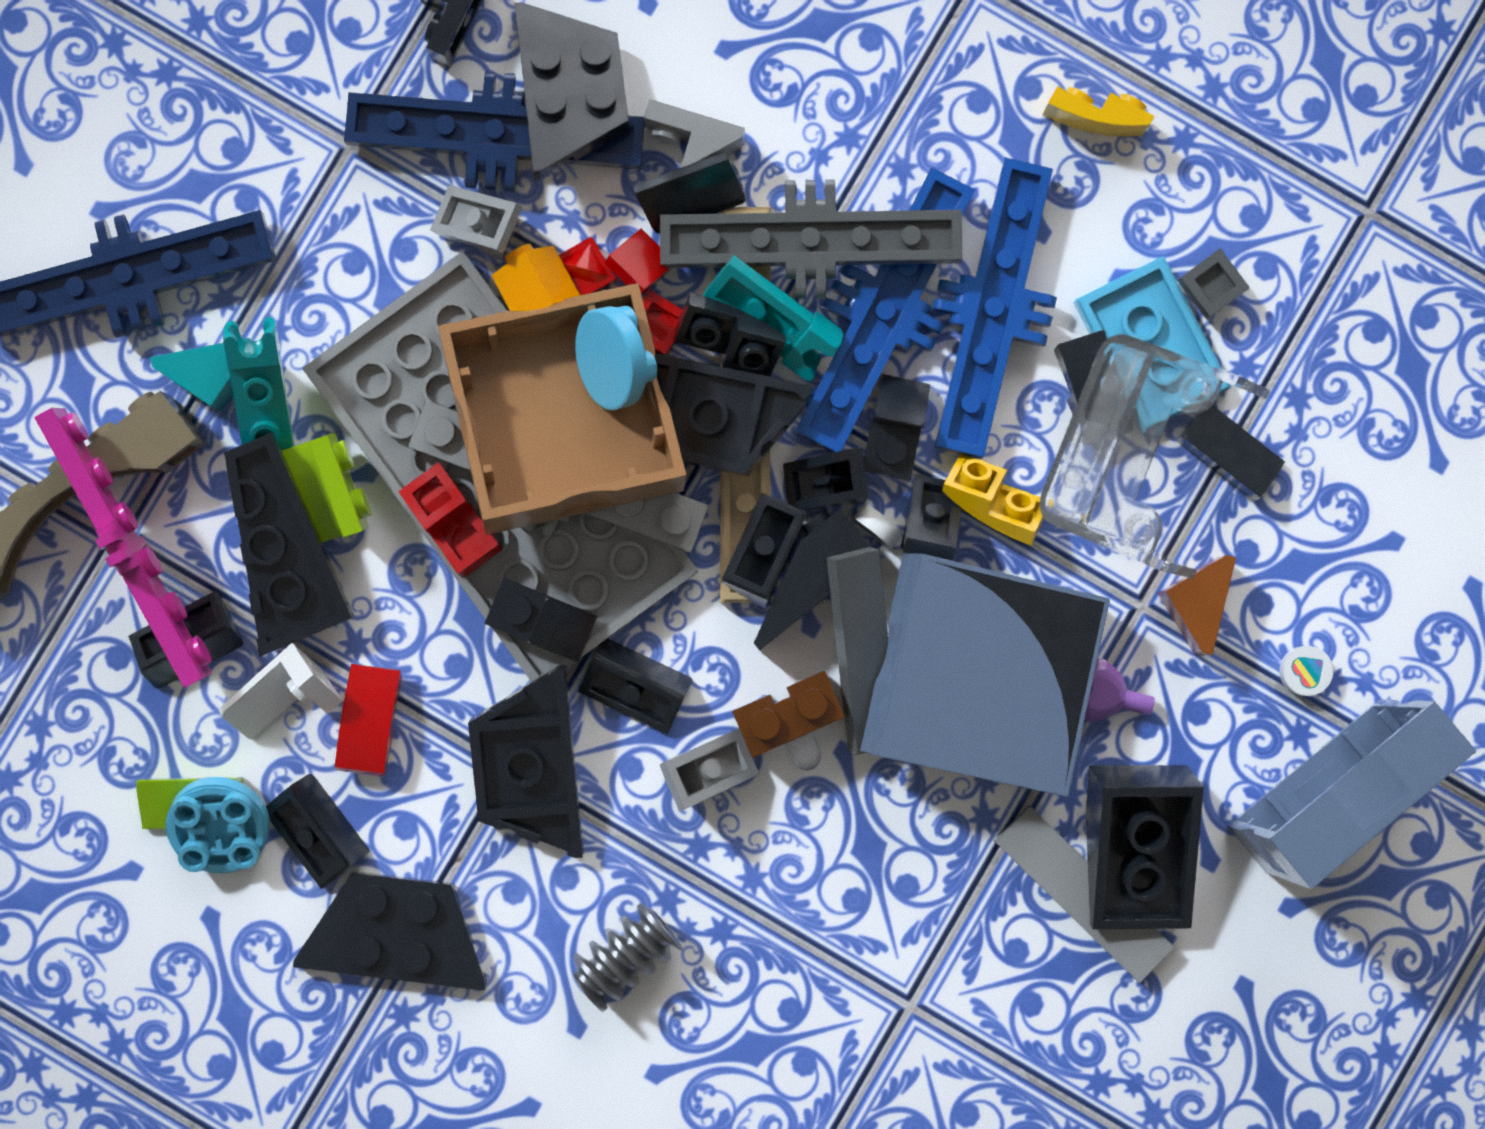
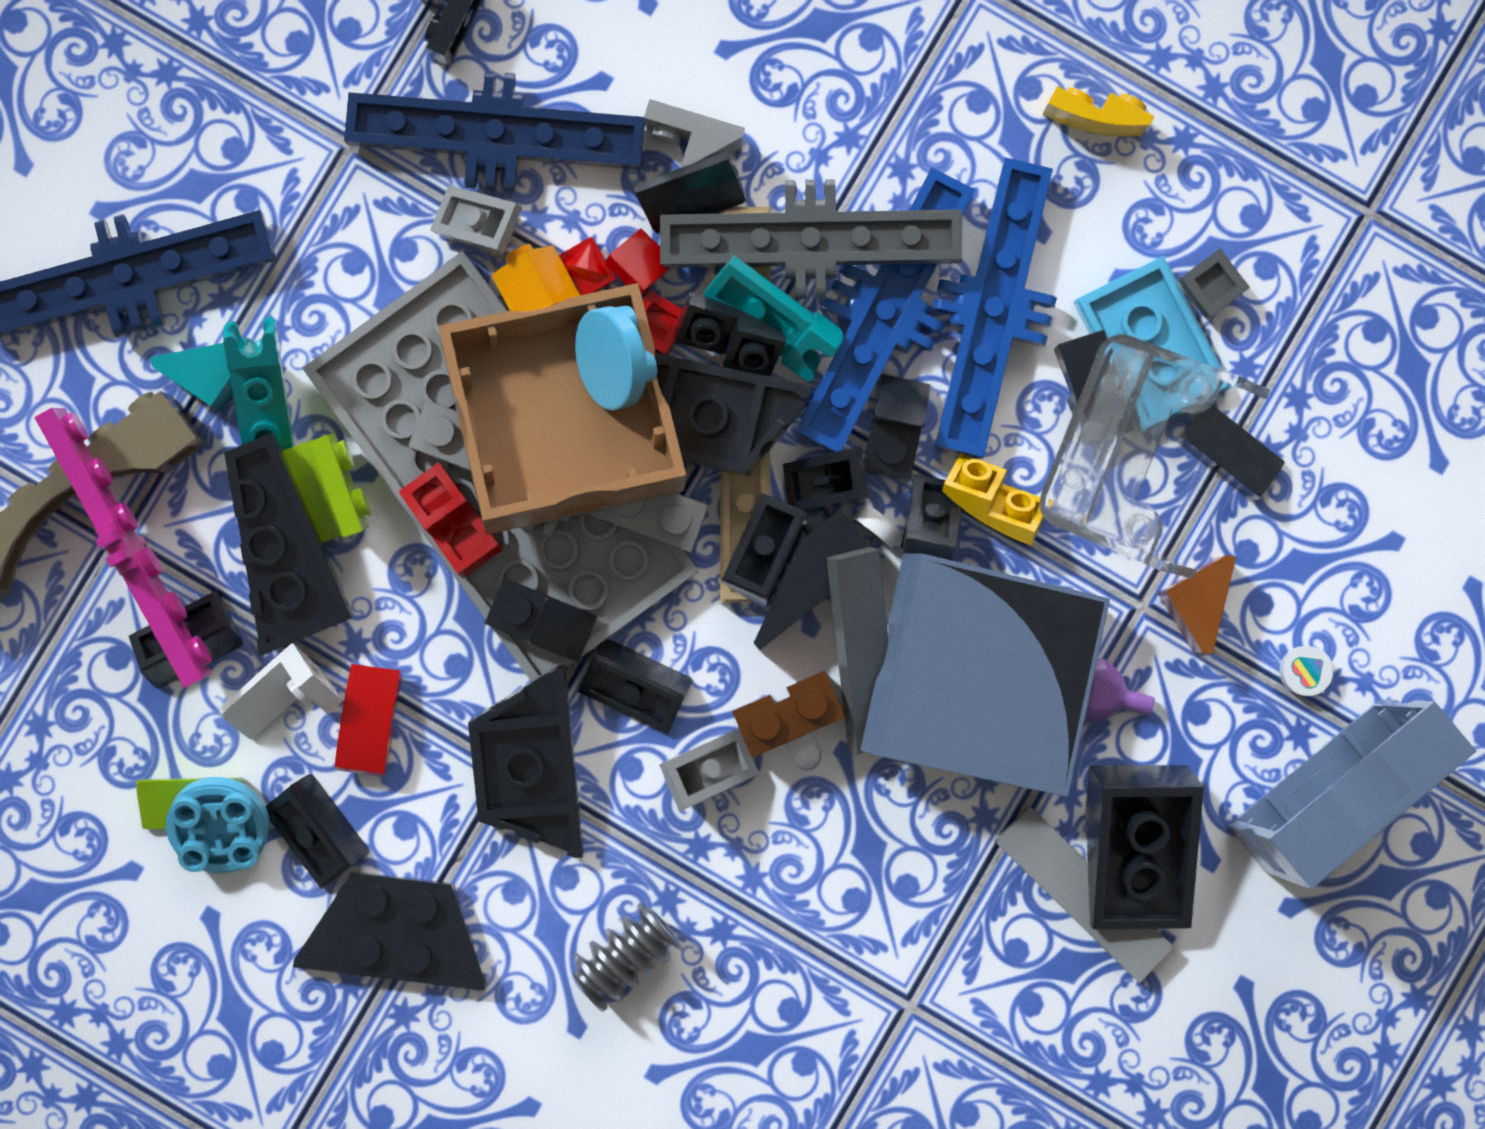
wing [515,2,629,181] -> none

